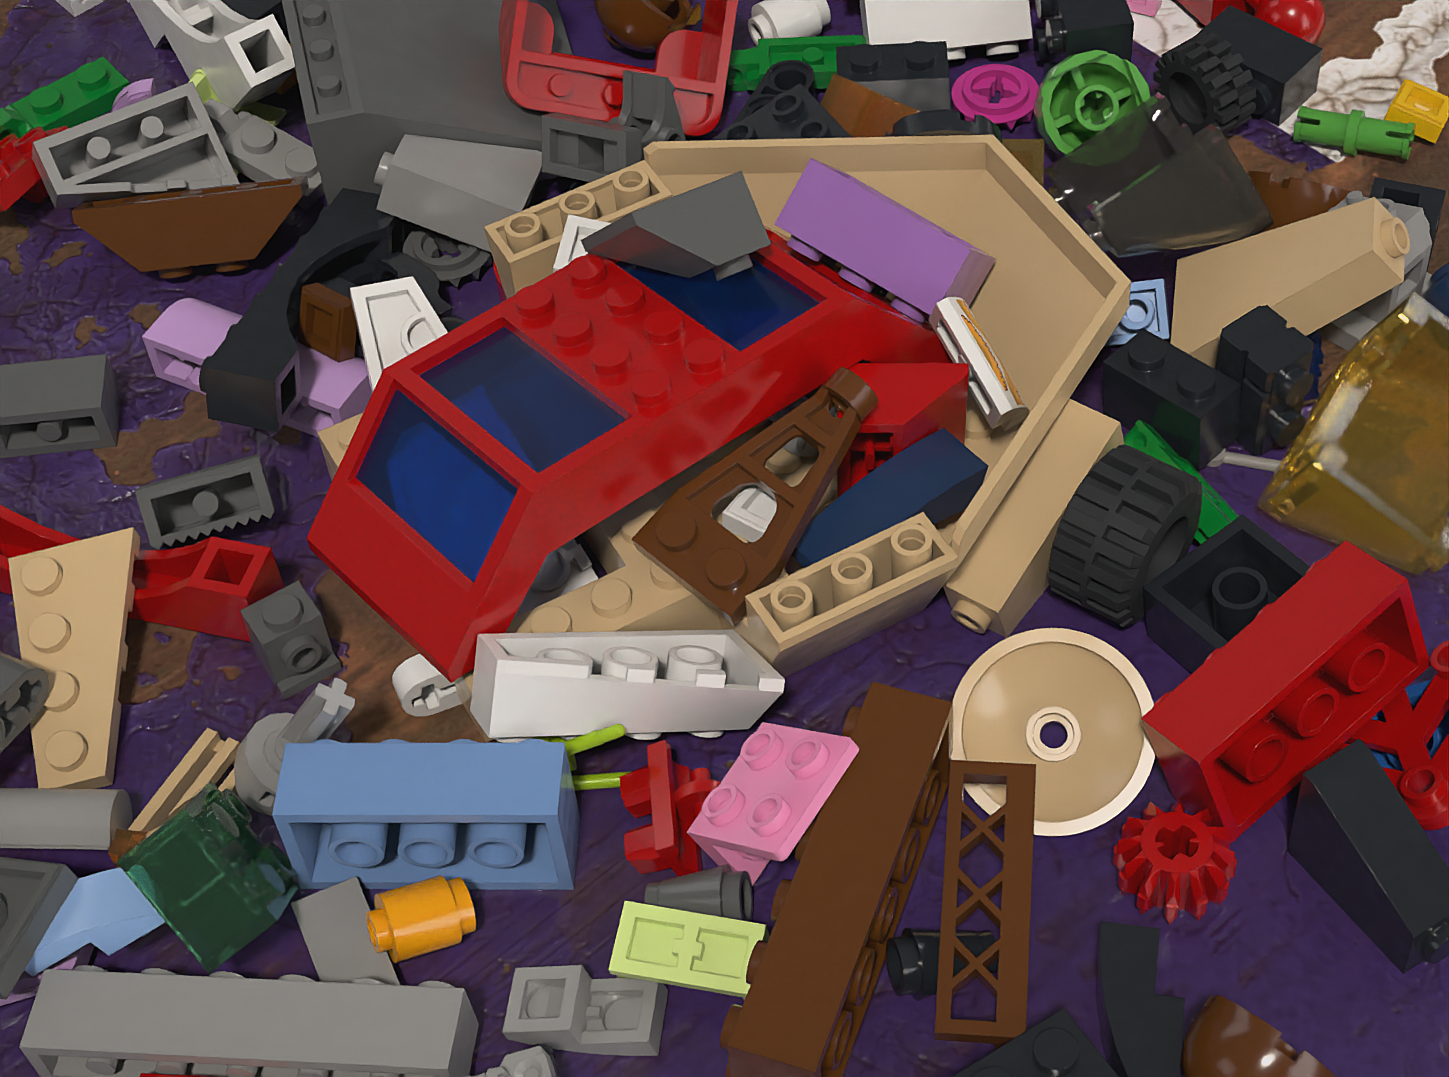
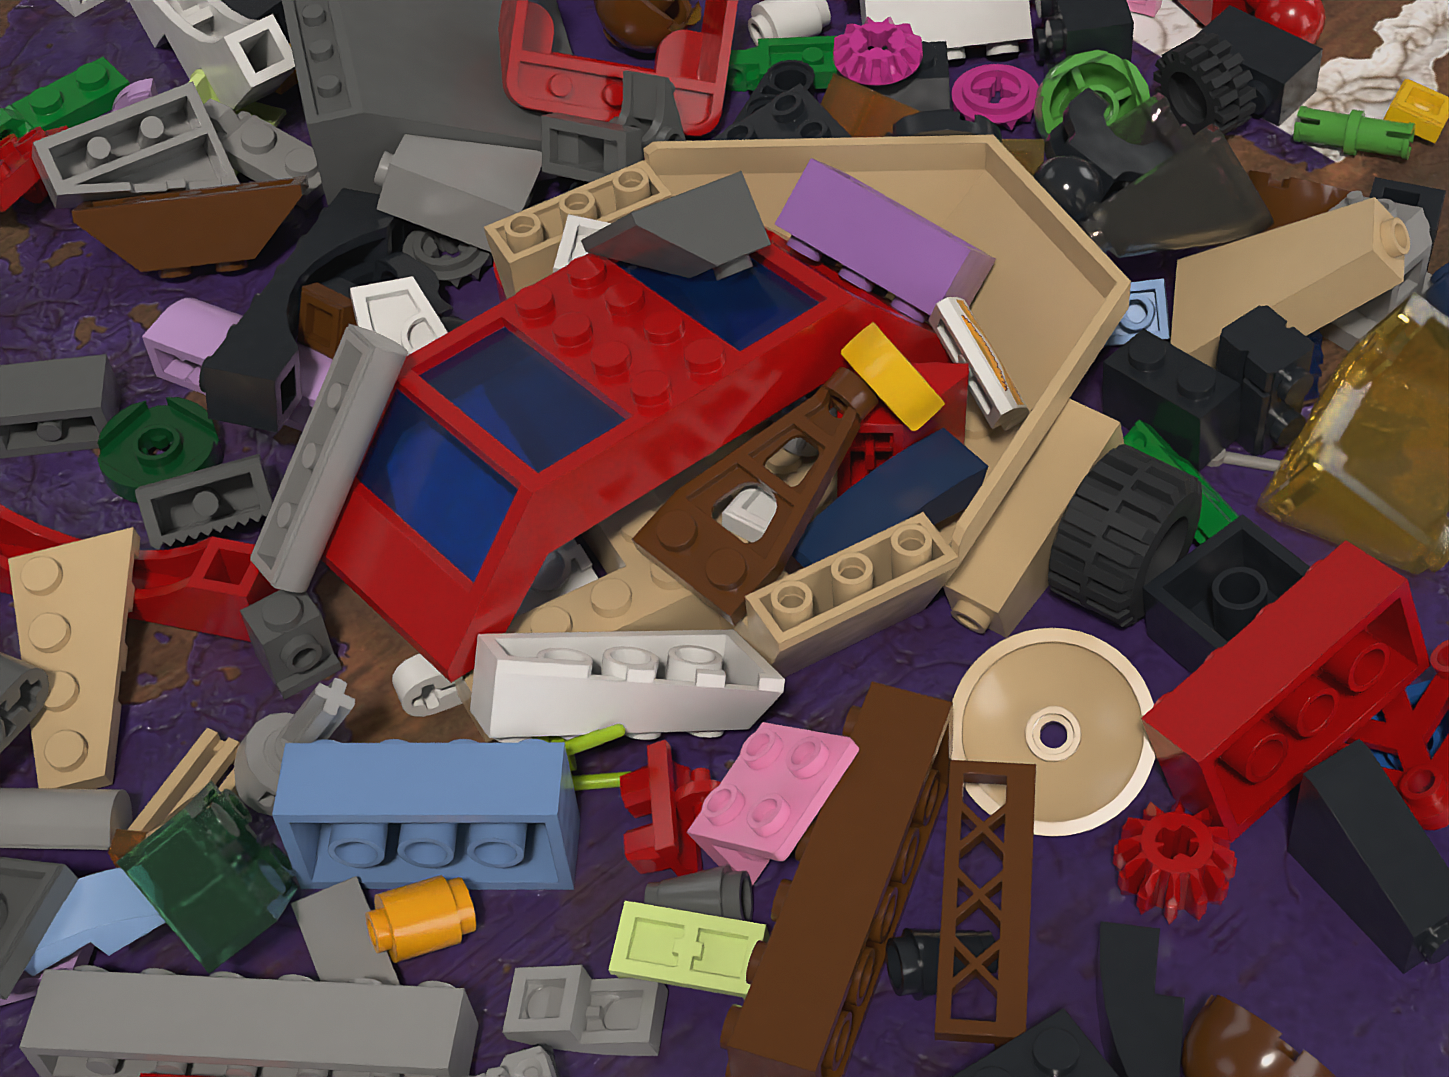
none -> dark green plate [97,397,224,503]
none -> light grey brick [250,324,408,593]
none -> dark pink gear [833,16,923,85]
none -> yellow hat [841,322,945,431]
none -> black piece [1032,87,1178,227]

